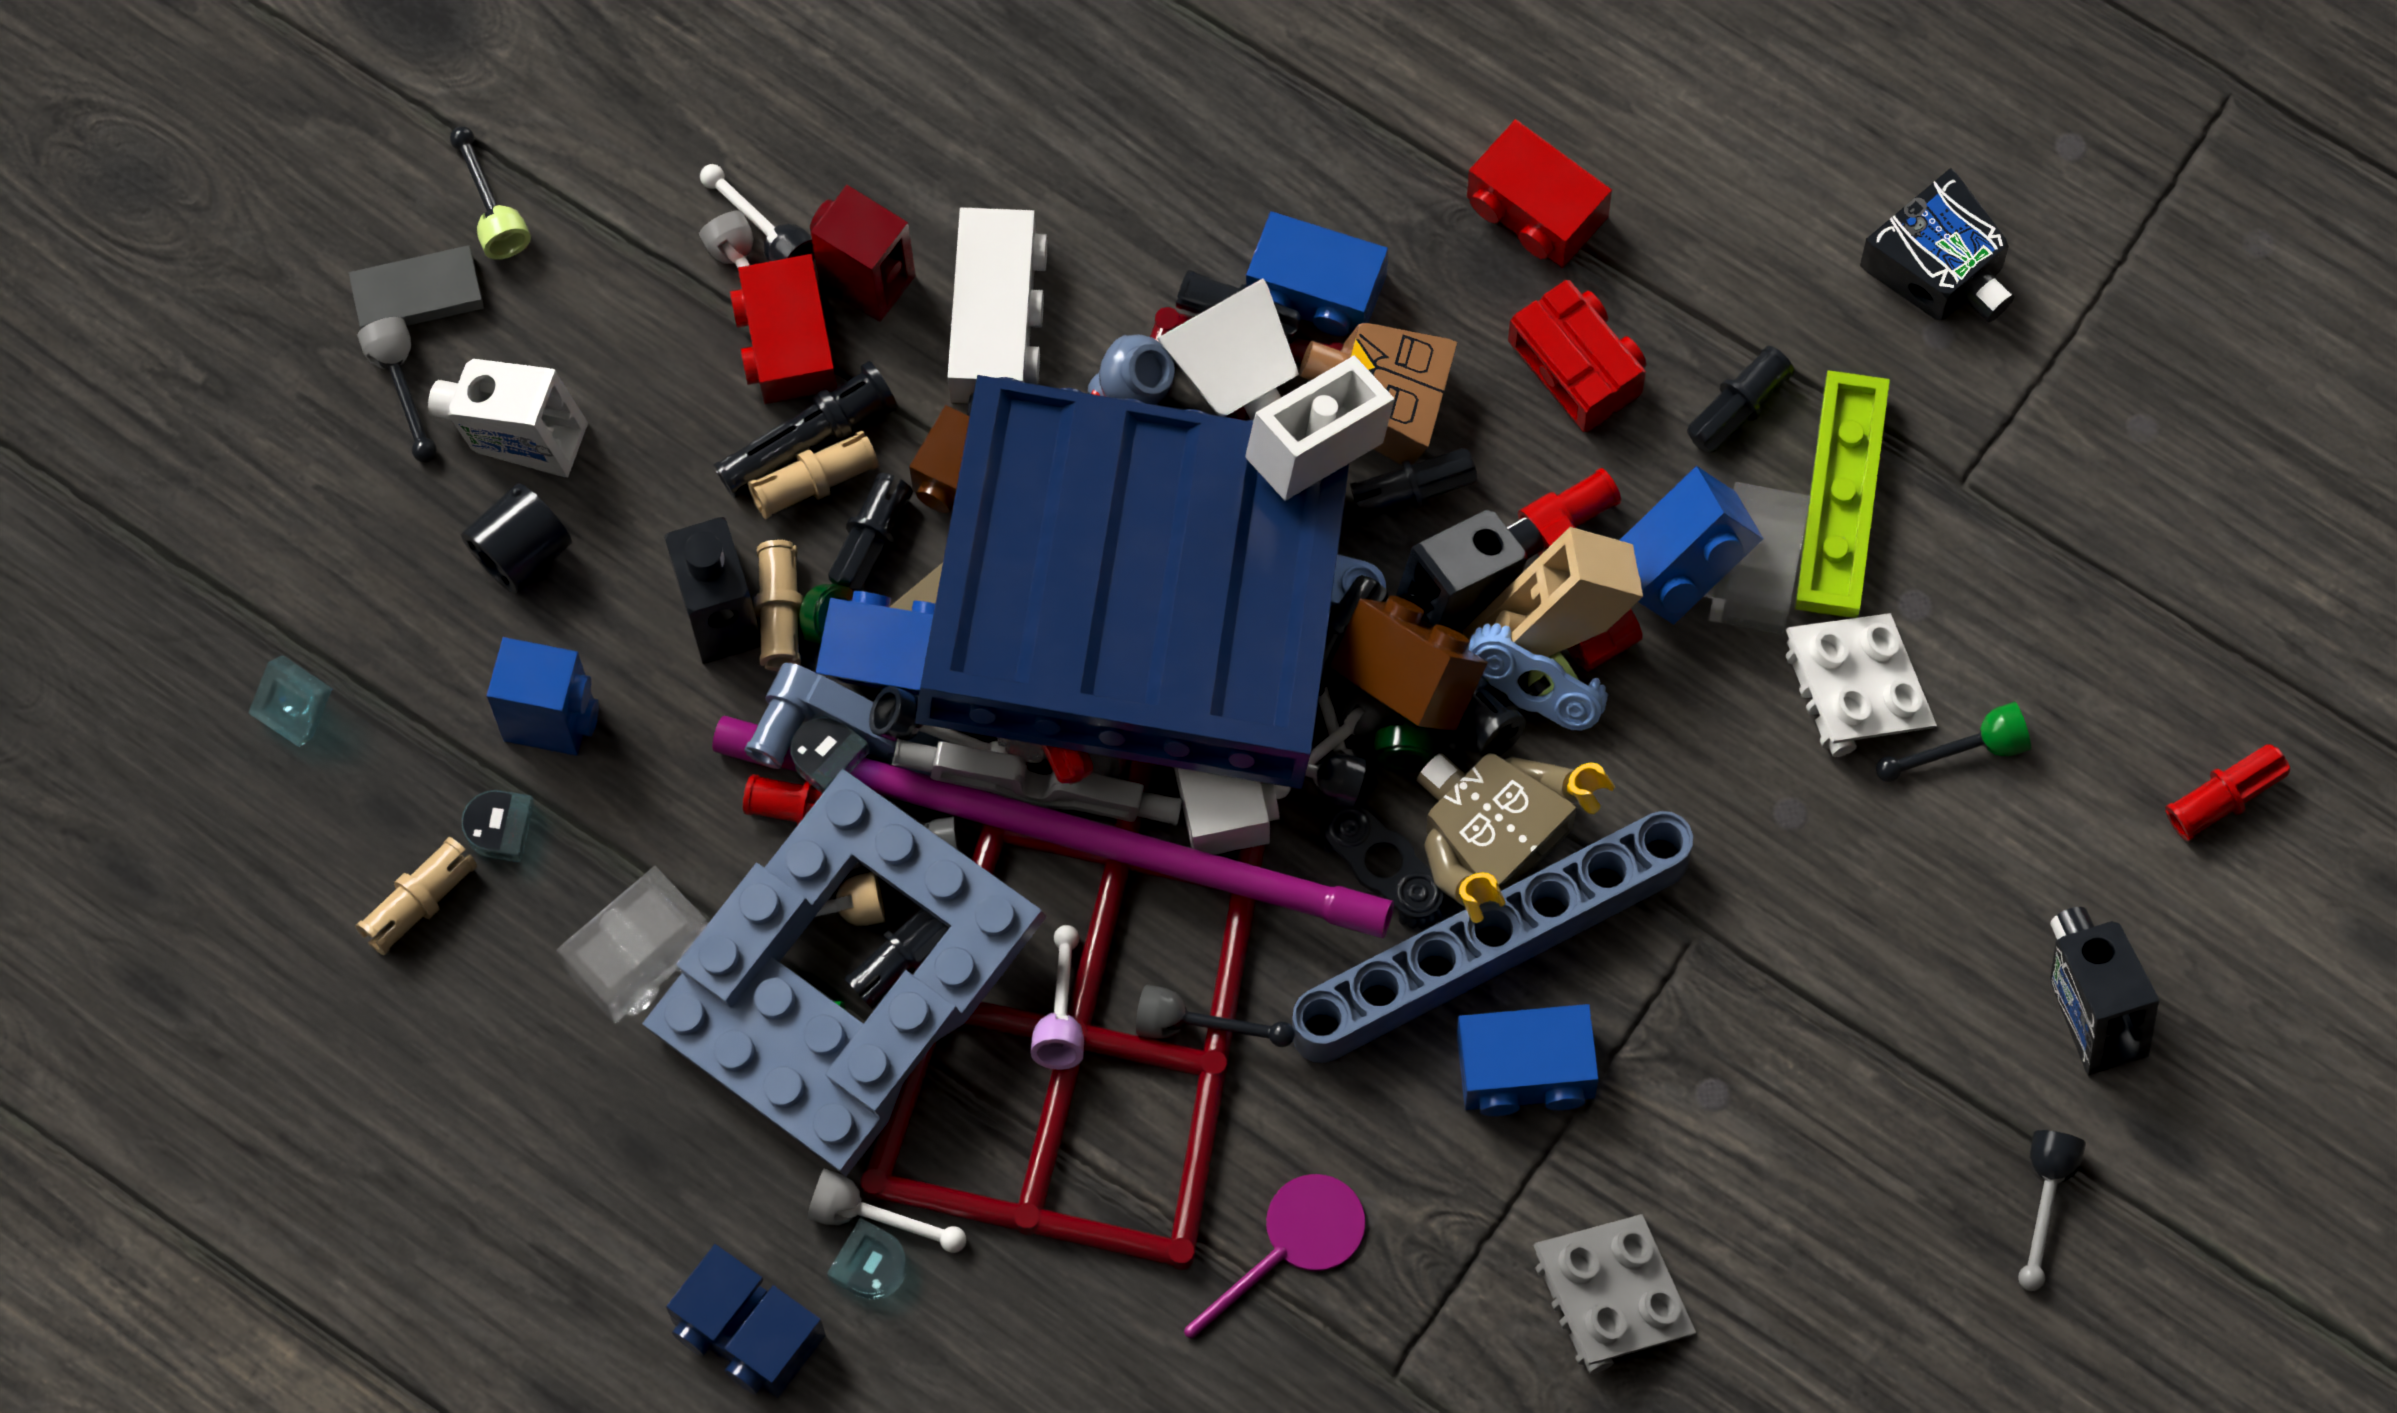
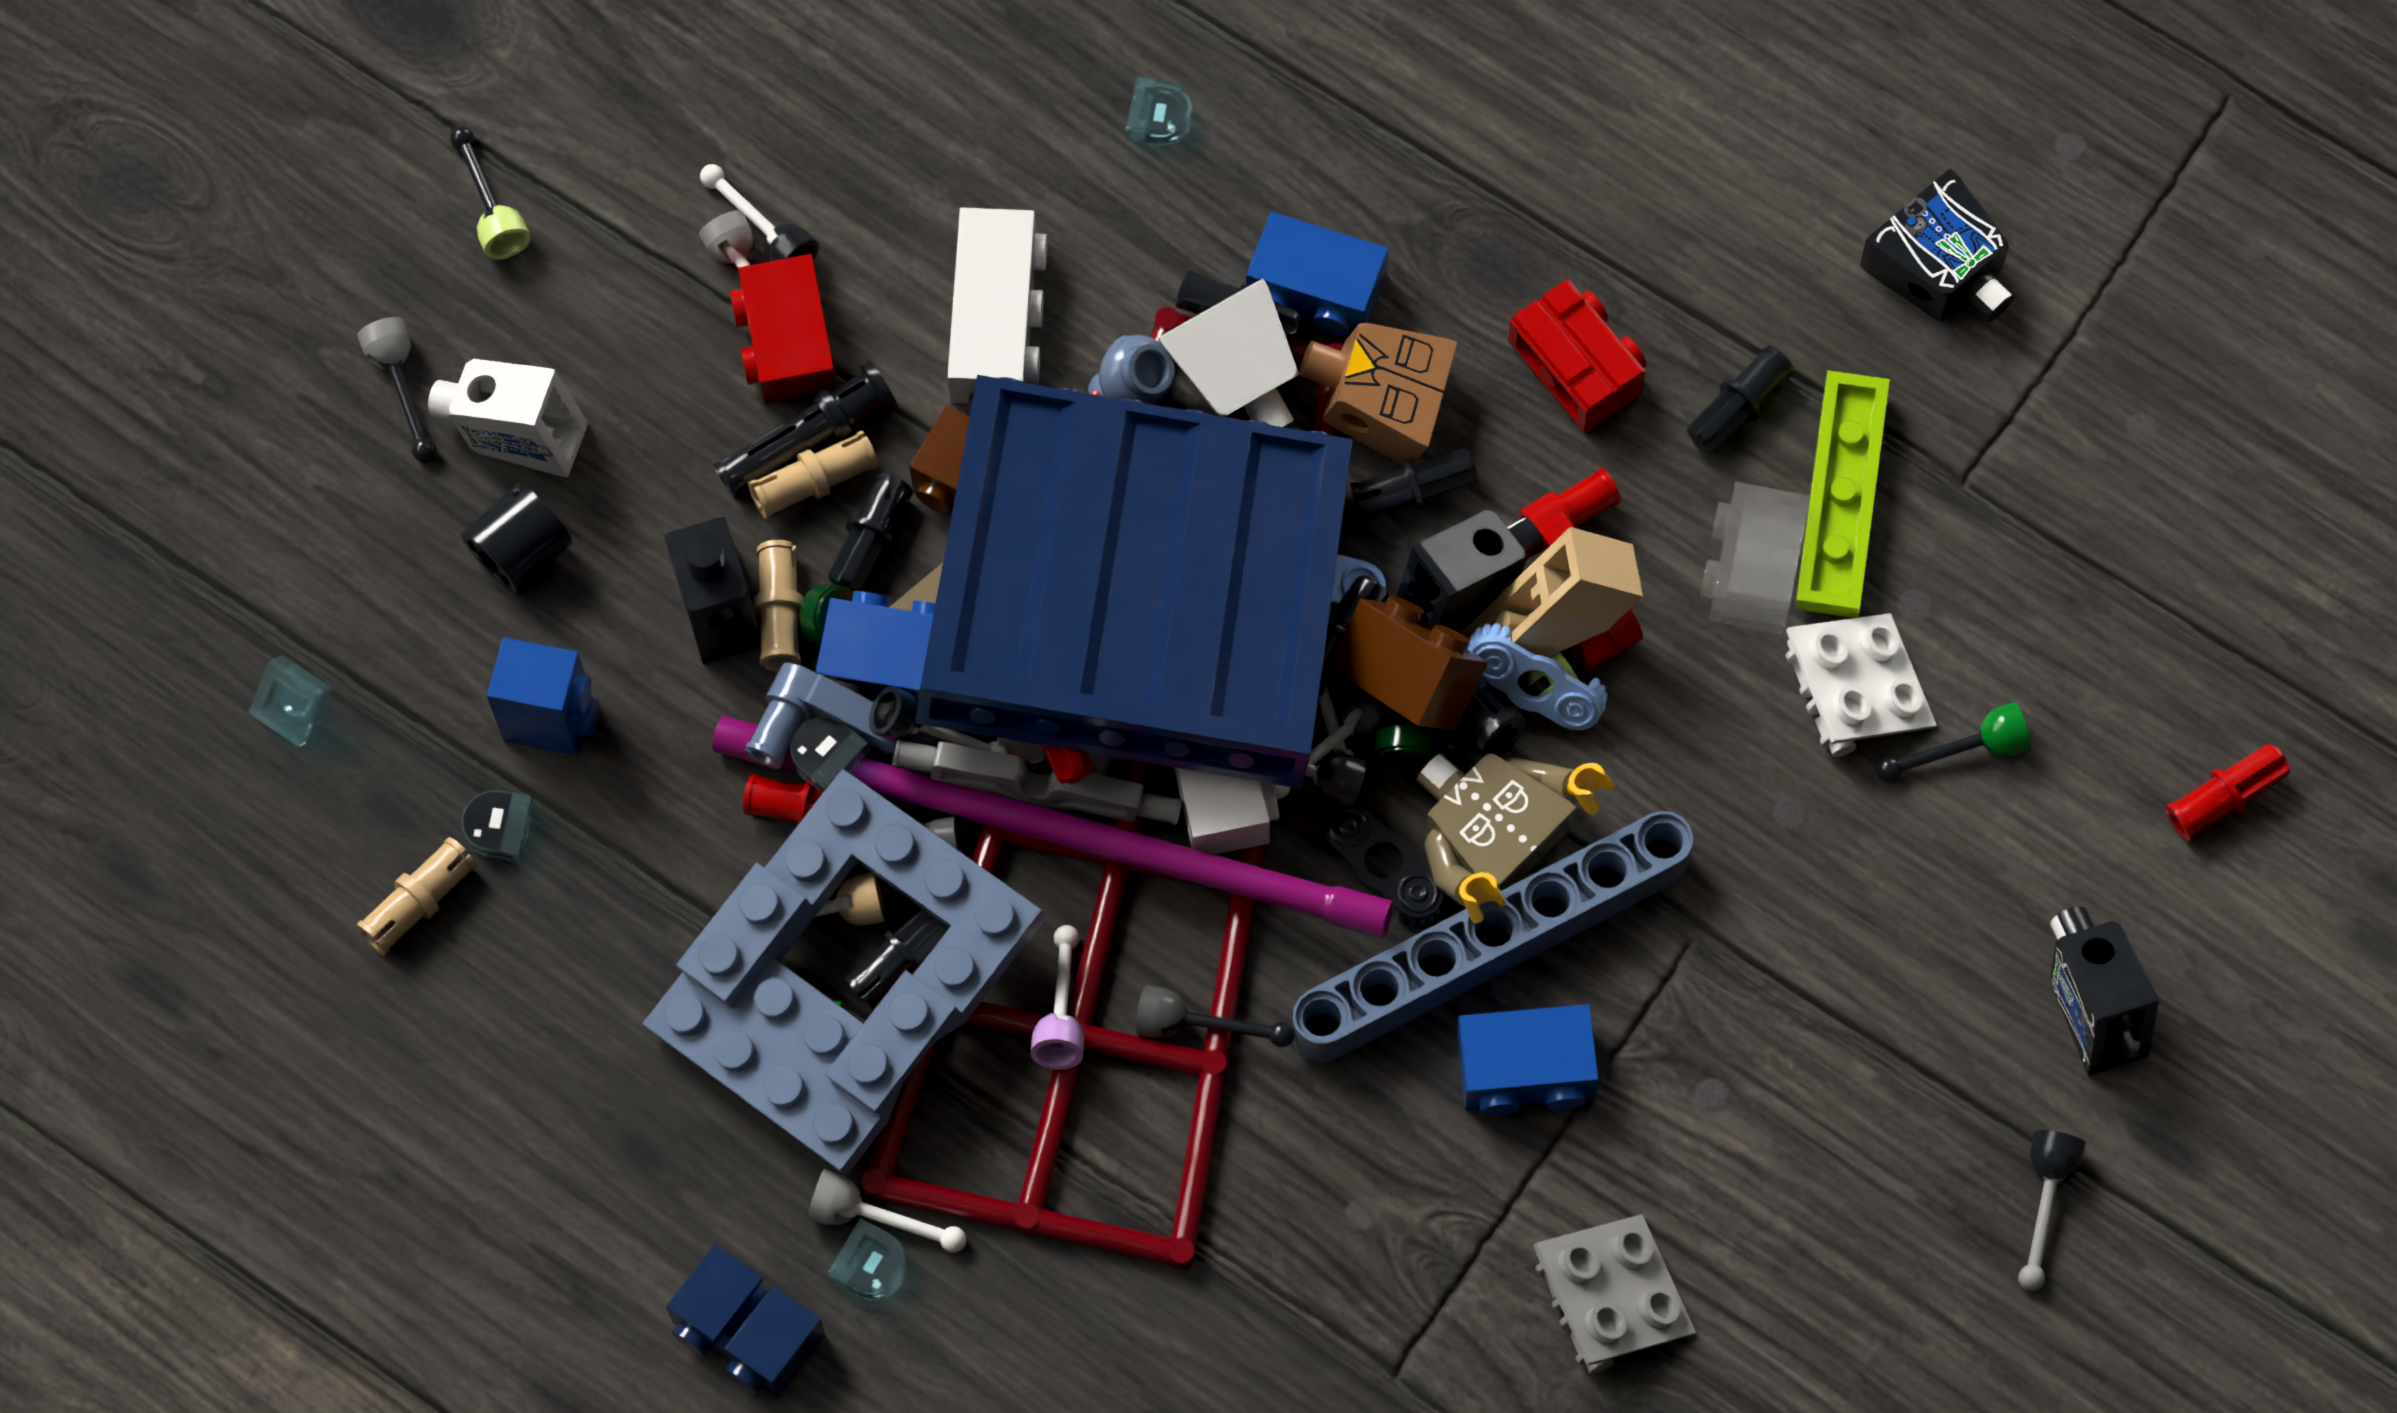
dark grey tile [348,245,484,329] -> none
clear brick [556,866,707,1024] -> none
dark red brick [810,185,916,322] -> none
magenta piece [1184,1174,1365,1338] -> none
white brick [1245,355,1395,501] -> none
red brick [1467,119,1612,268] -> none
blue brick [1619,466,1764,625] -> none
none -> clear light blue tile [1126,76,1192,145]

